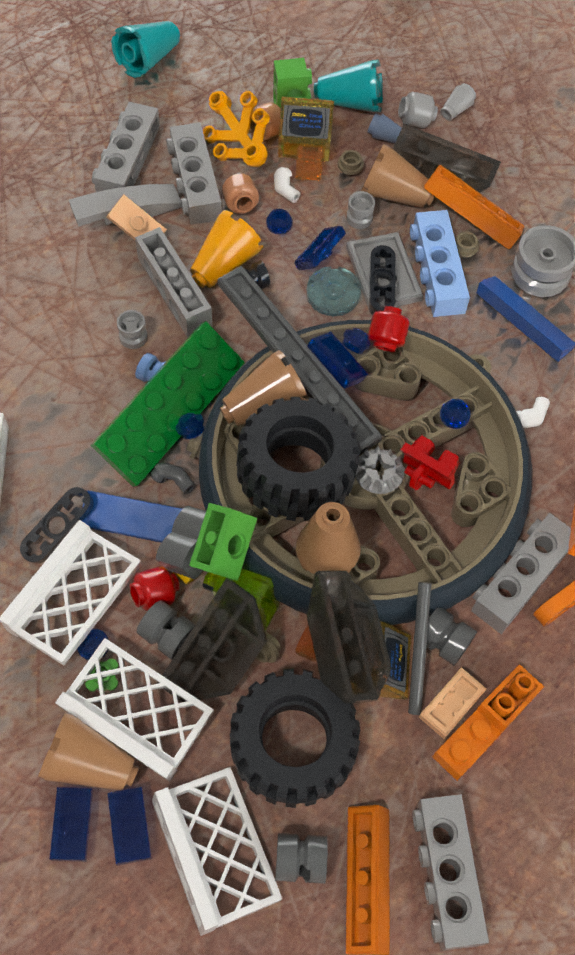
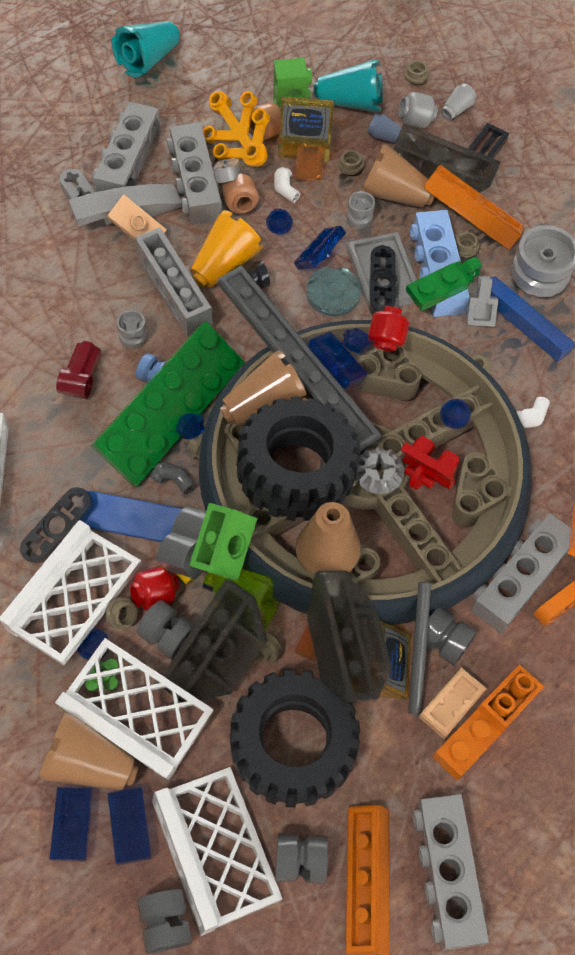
none -> dark red piece [56,340,102,399]
none -> light grey beam [60,169,95,200]
none -> dark tan plate [106,597,137,629]
none -> dark grey wheel [137,889,192,954]
none -> light grey beam [213,158,241,183]
none -> dark tan plate [404,60,429,84]
none -> green hinge [406,257,482,311]
none -> black tile [462,123,509,172]
none -> light grey plate [466,275,498,327]

